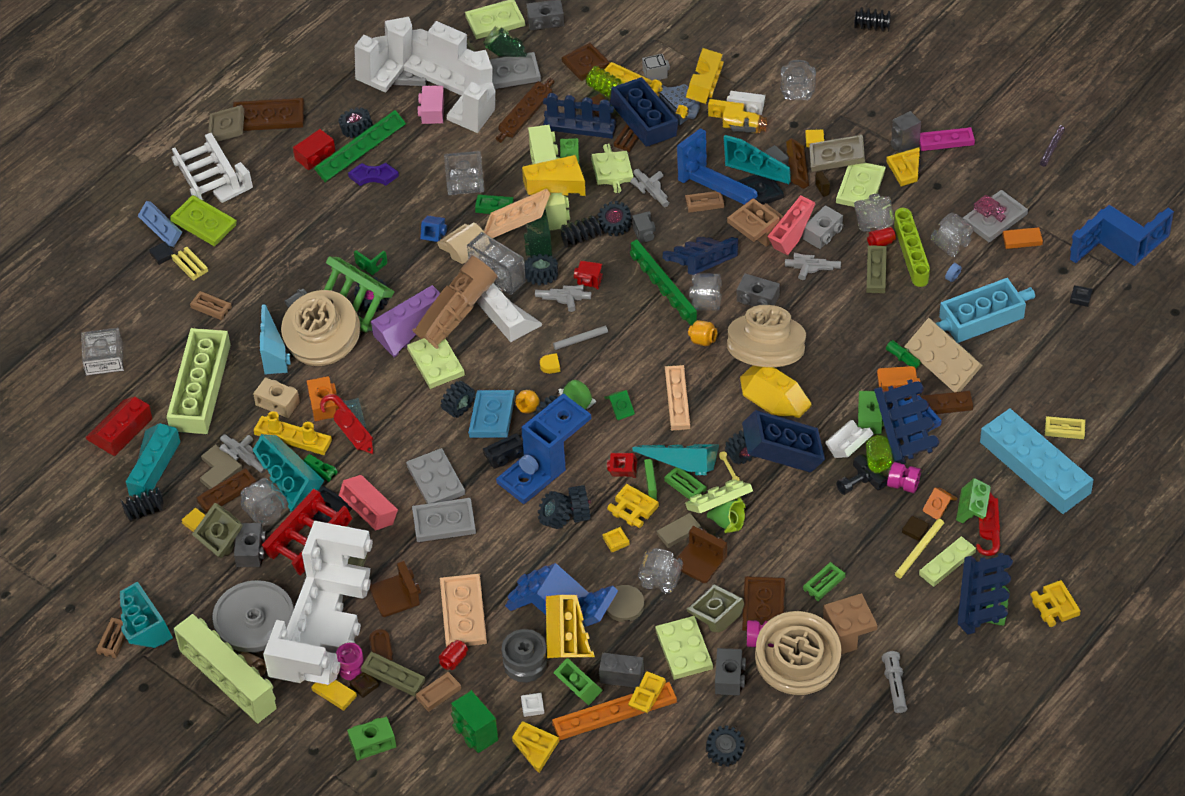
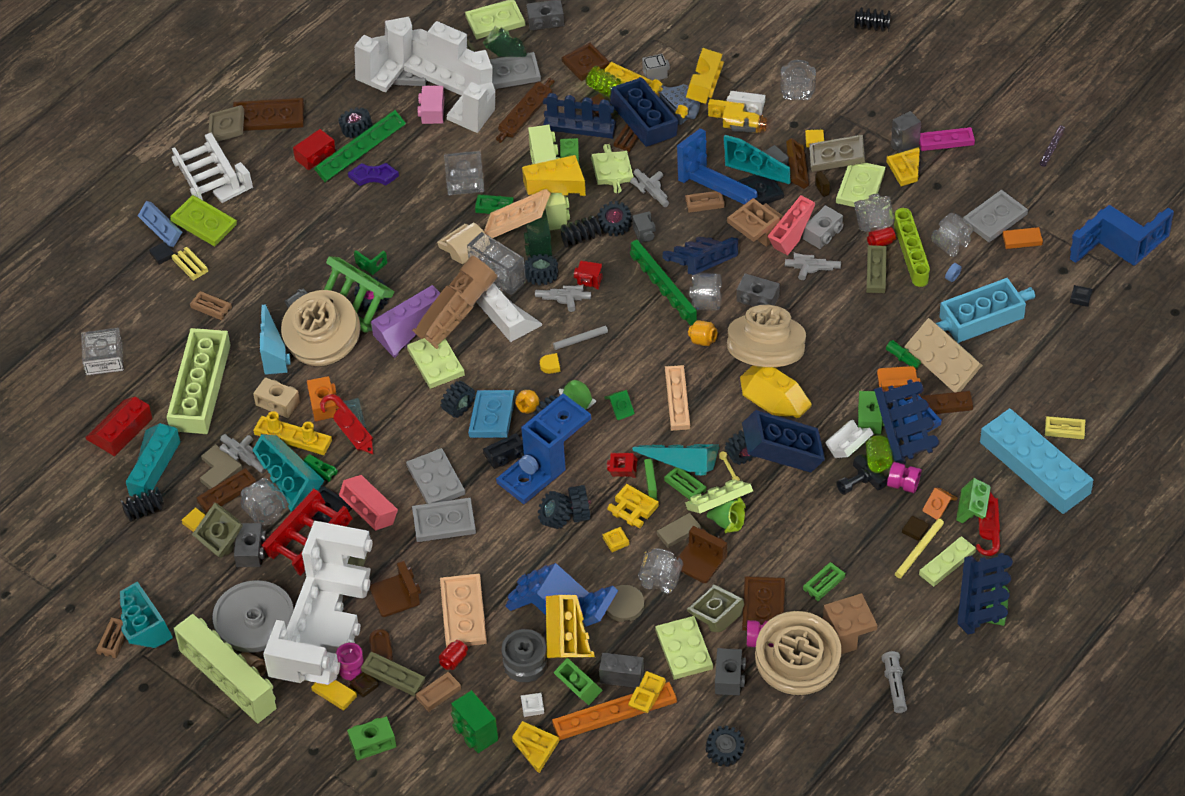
blue brick [420,216,447,242] -> none
clear pink plate [974,195,1006,222] -> none
yellow plate [1030,580,1081,627] -> none

